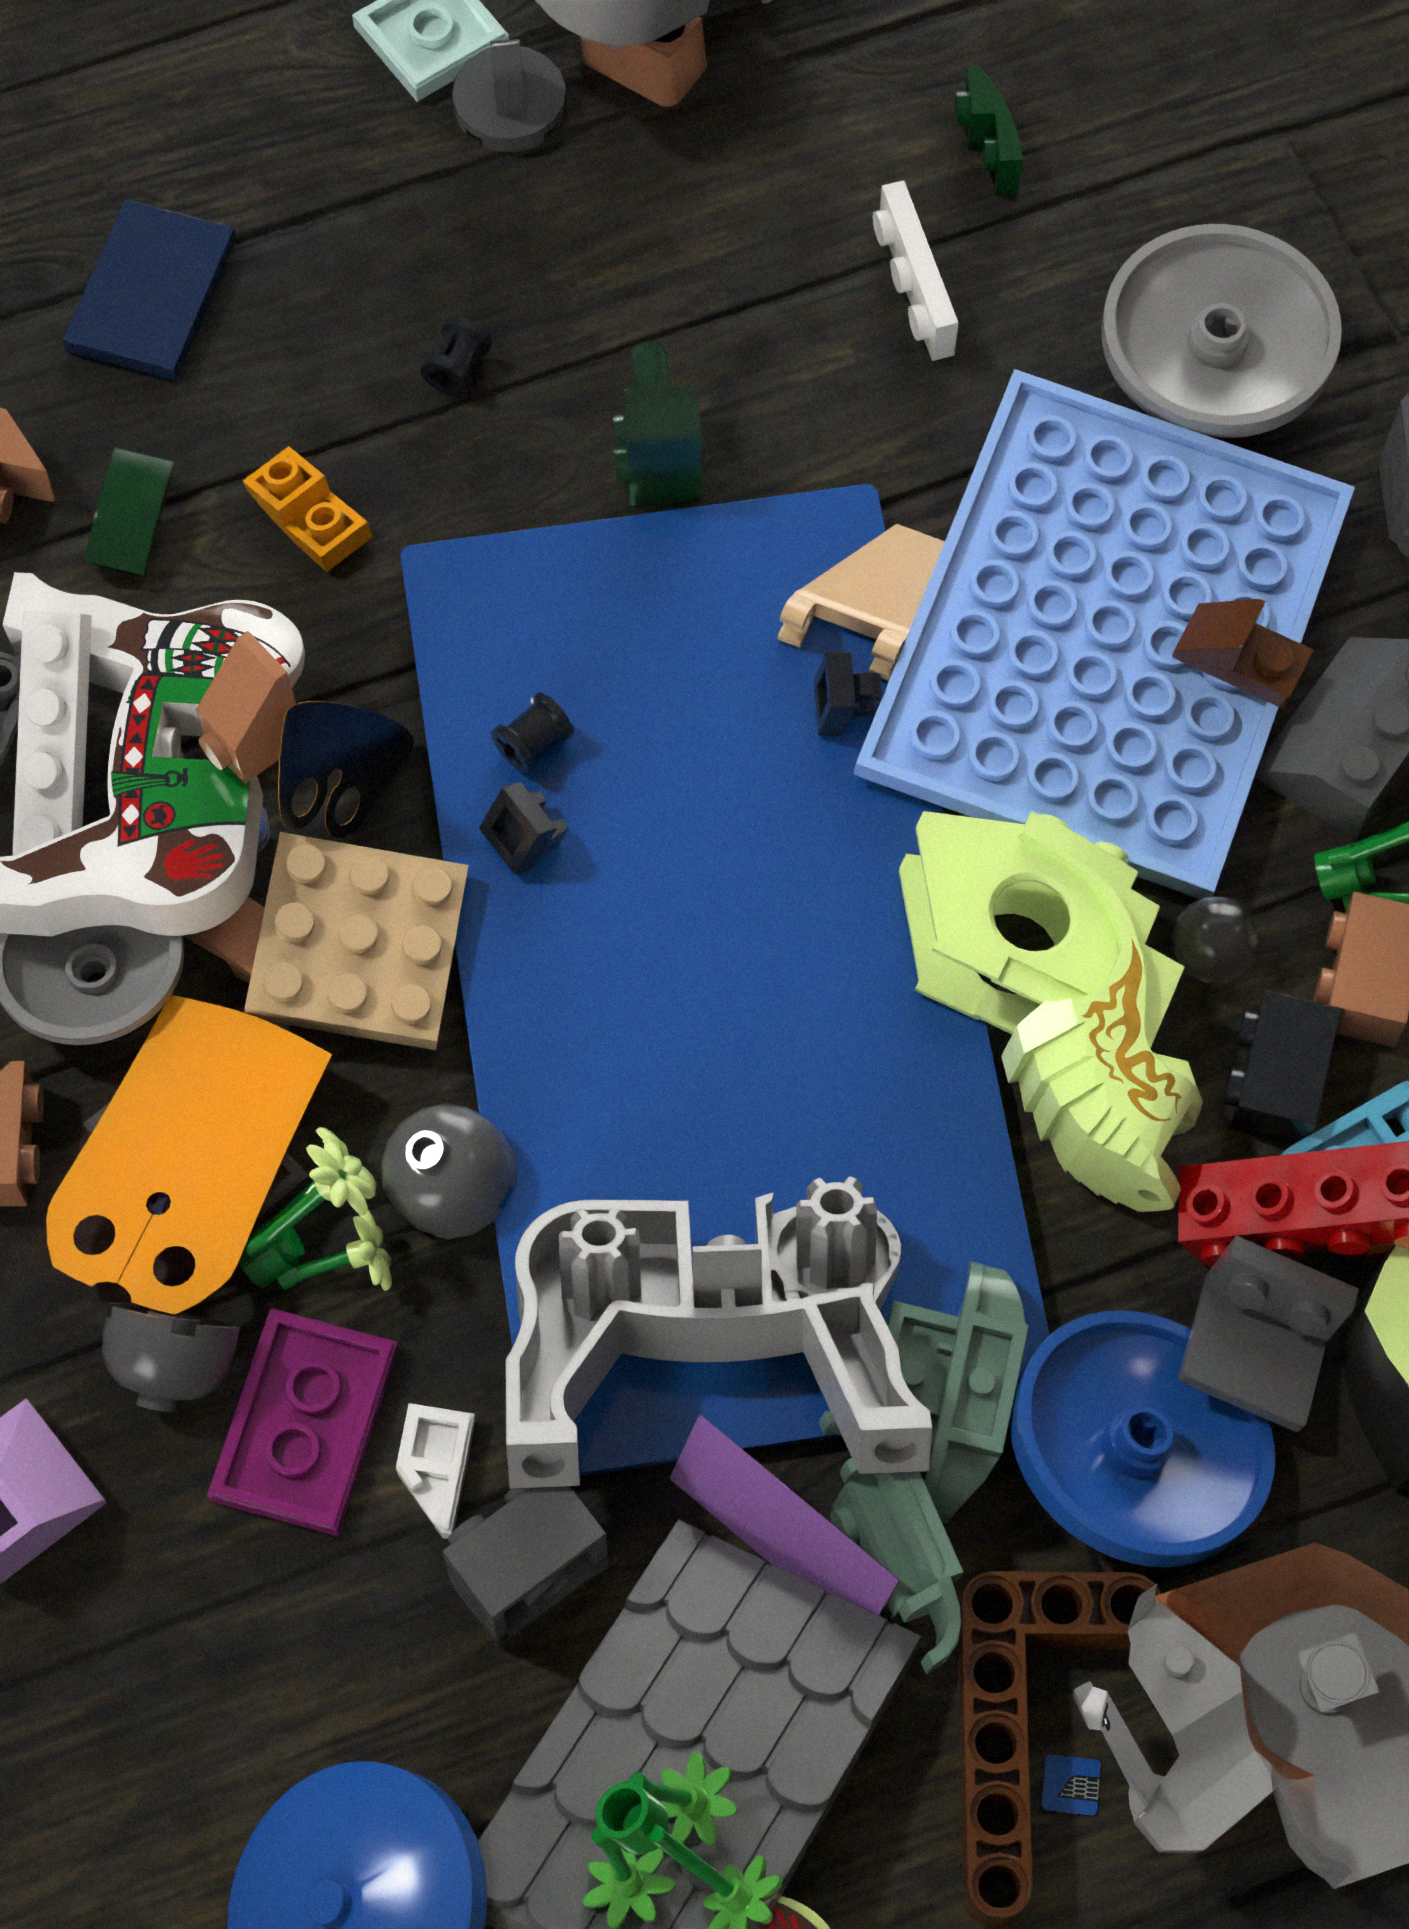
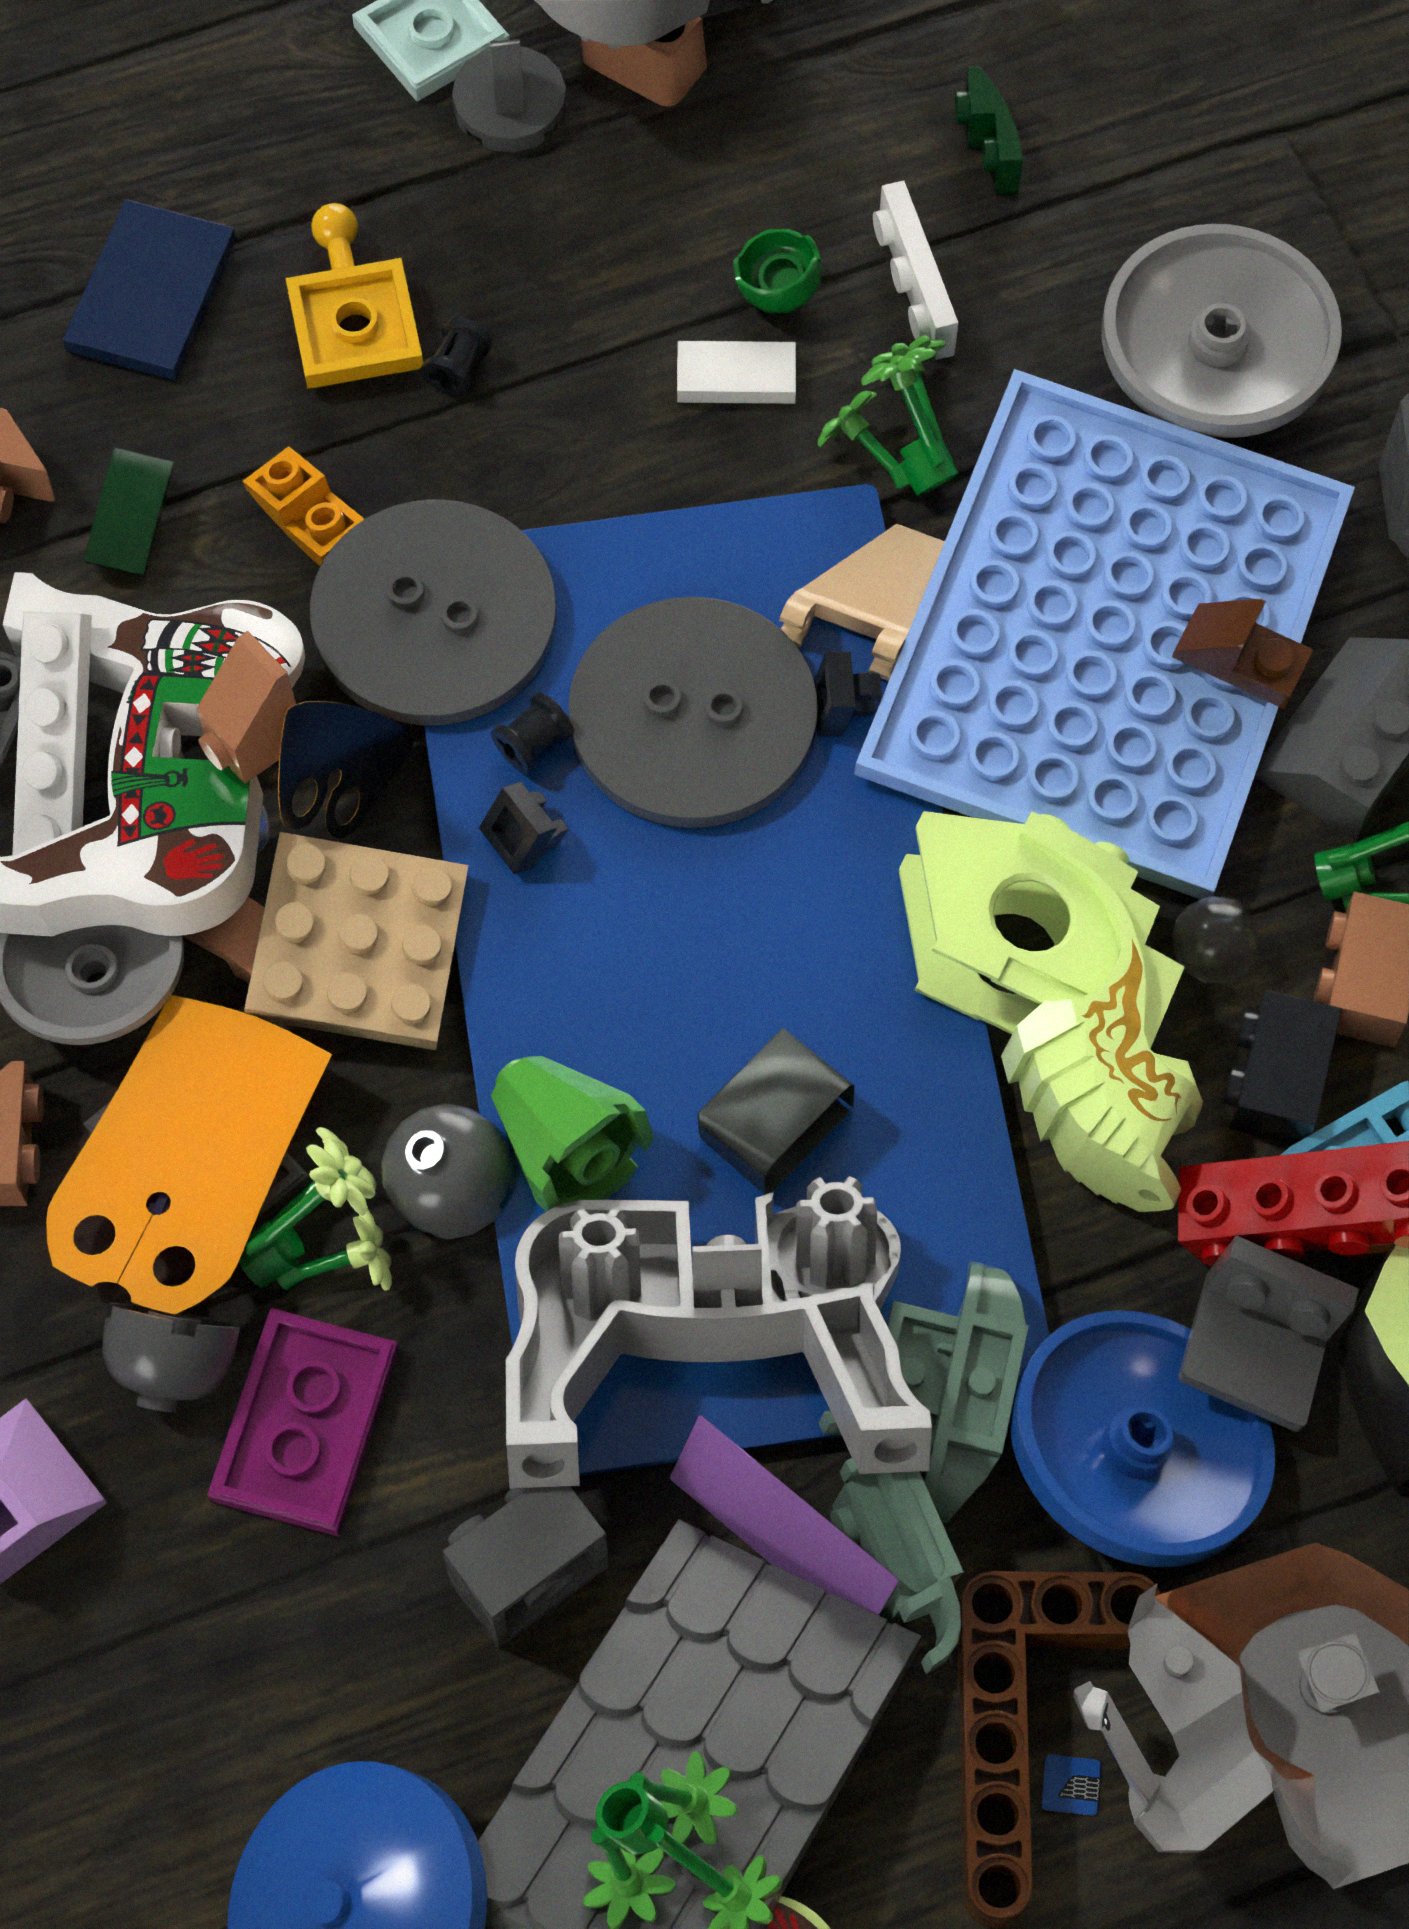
white tile [396,1403,476,1539] -> none
clear green brick [612,342,702,505] -> none
none -> yellow plate [286,203,423,389]
none -> dark grey plate [310,500,556,725]
none -> bright green cone [491,1056,654,1212]
none -> dark grey plate [569,597,817,828]
none -> white tile [677,341,796,404]
none -> pearl dark grey piece [698,1028,855,1195]
none -> green hair [733,229,822,313]
none -> plant [818,335,959,496]

